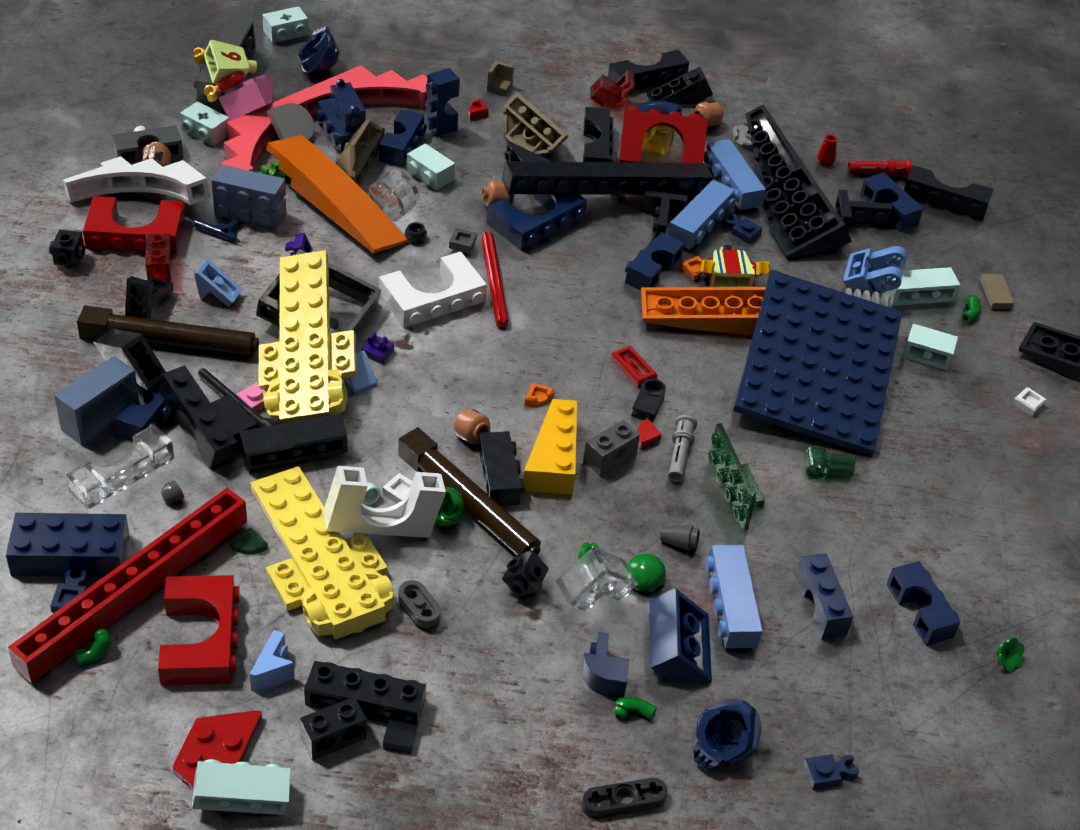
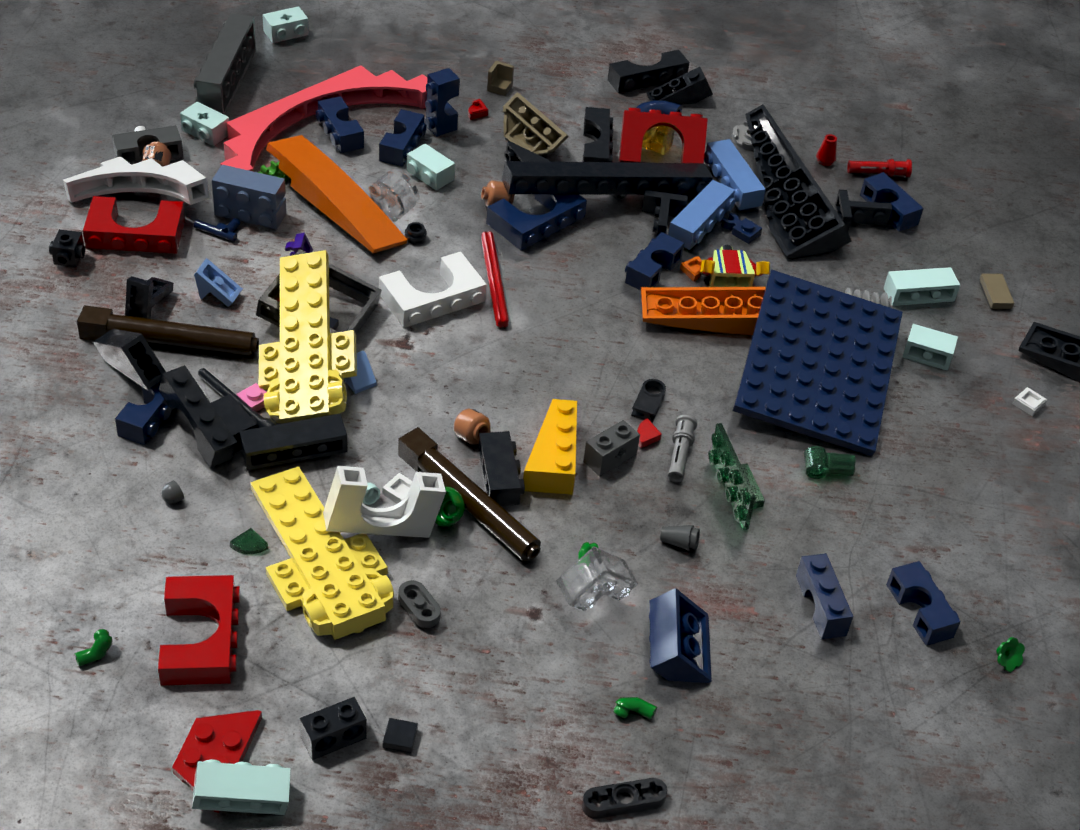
dark blue brick [6,513,130,577] -> none
red brick [8,488,247,684] -> none
dark blue plate [50,569,88,613] -> none
sand blue piece [54,356,140,446] -> none
clear arch [66,424,174,510] -> none
clear red brick [145,233,172,282] -> none
yellowish green torso [193,40,257,102] -> none
bright pink slope [219,74,274,121] -> none
light blue slope [250,630,295,692] -> none
light grey tile [267,103,314,140] -> none
dark blue helmet [298,26,340,76] -> none
black brick [304,660,426,724] -> none
dark blue brick [330,79,366,132] -> none
dark tan wedge [336,120,385,187] -> none
dark purple tile [361,332,394,364] -> none
dark grey plate [449,228,477,253] -> none
black brick [502,550,549,597] -> none
orange tile [524,383,555,406] -> none
dark blue brick [582,632,629,698] -> none
clear red brick [590,70,635,108] -> none
red tile [610,345,658,388] -> none
green hair [625,554,666,593] -> none
nougat head [693,101,724,128] -> none
dark blue helmet [693,699,762,771] -> none
medium blue brick [705,545,762,648] -> none
dark blue plate [803,754,859,790] -> none
medium blue brick [843,246,908,297] -> none
black arch [904,165,994,219] -> none
green arm [961,295,982,323] -> none

